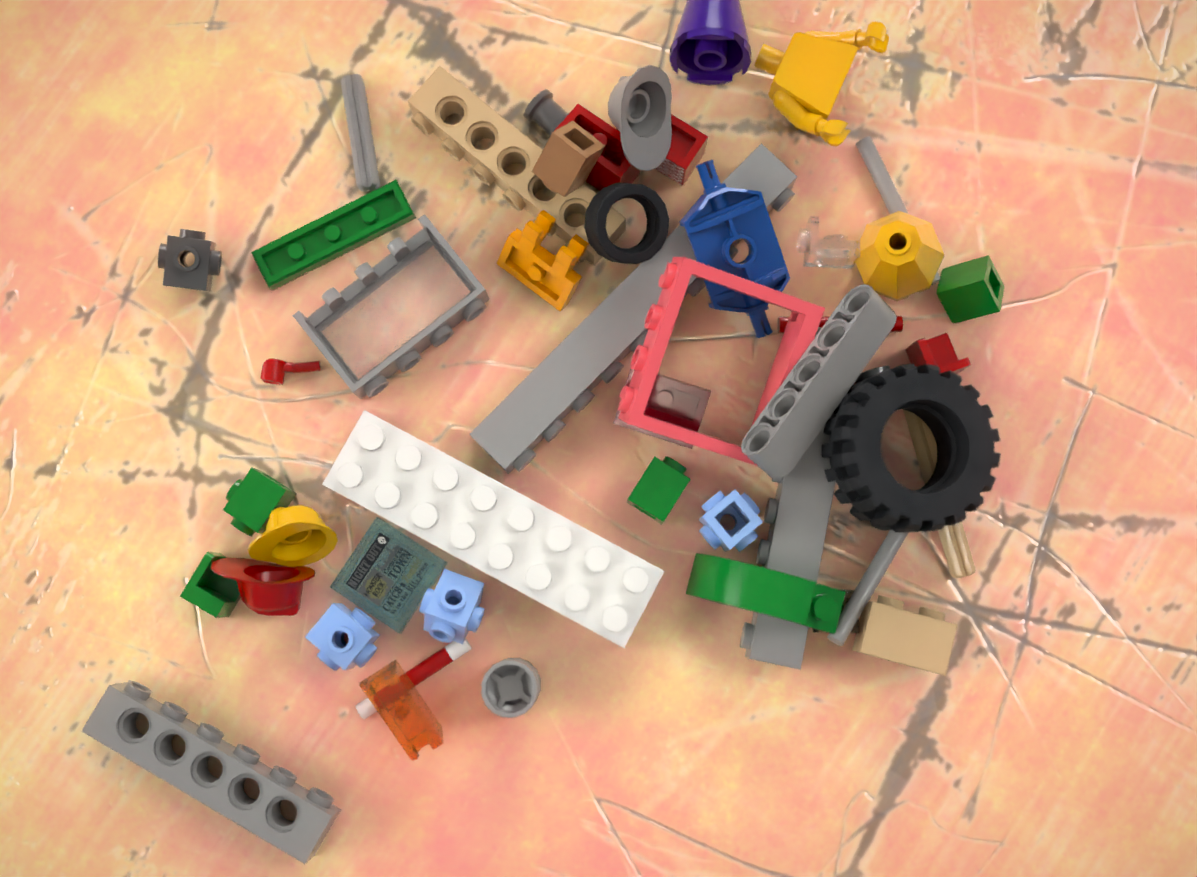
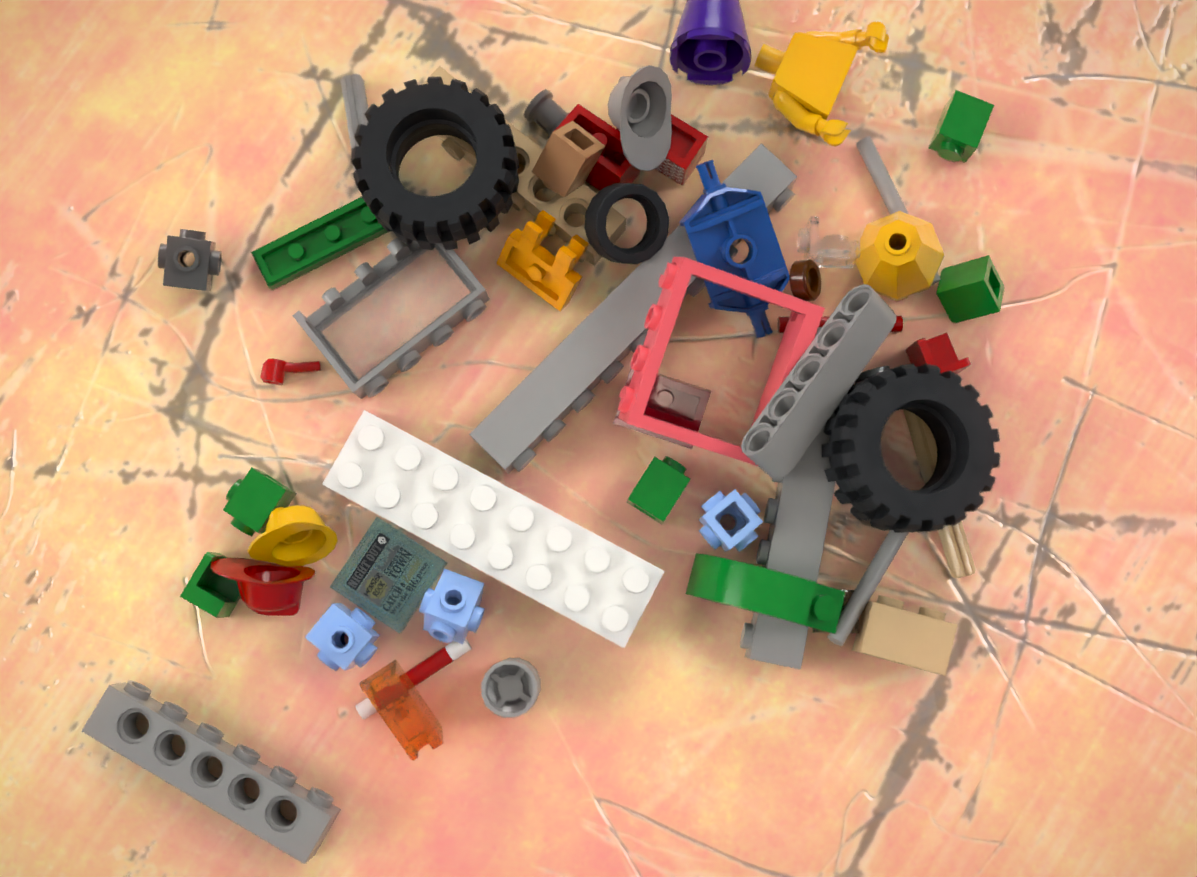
none -> black tyre [351,77,519,250]
none -> reddish brown tile [790,259,821,301]
none -> green brick [928,90,994,163]

